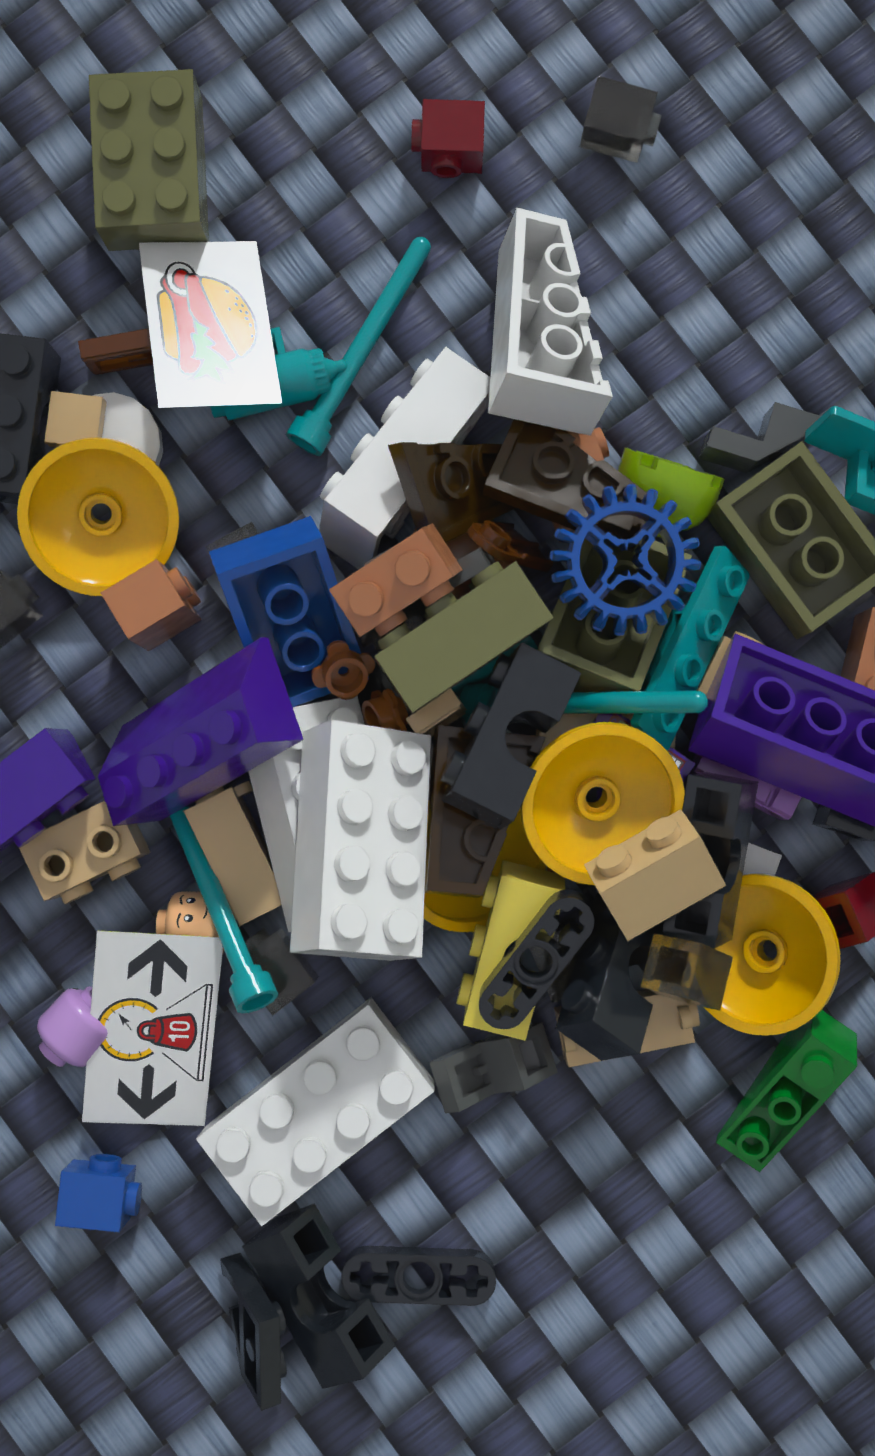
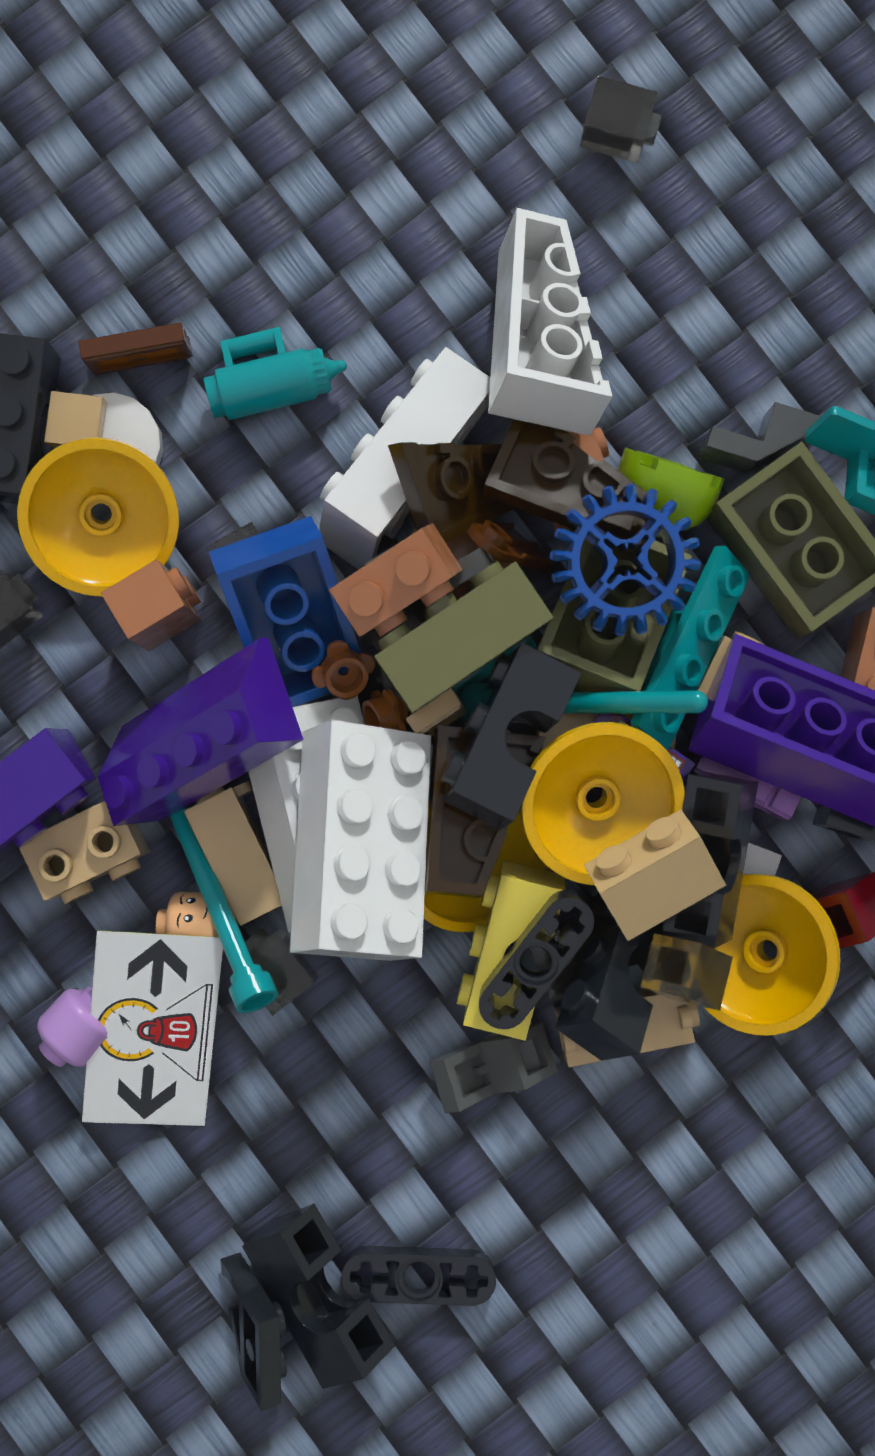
blue brick [55,1154,142,1233] -> none
olive brick [89,69,209,251] -> none
sticker [139,241,282,408] -> none
white brick [196,997,435,1226] -> none
teal piece [286,237,431,456] -> none
dark red brick [411,99,485,178] -> none
green slope [716,1010,857,1173] -> none

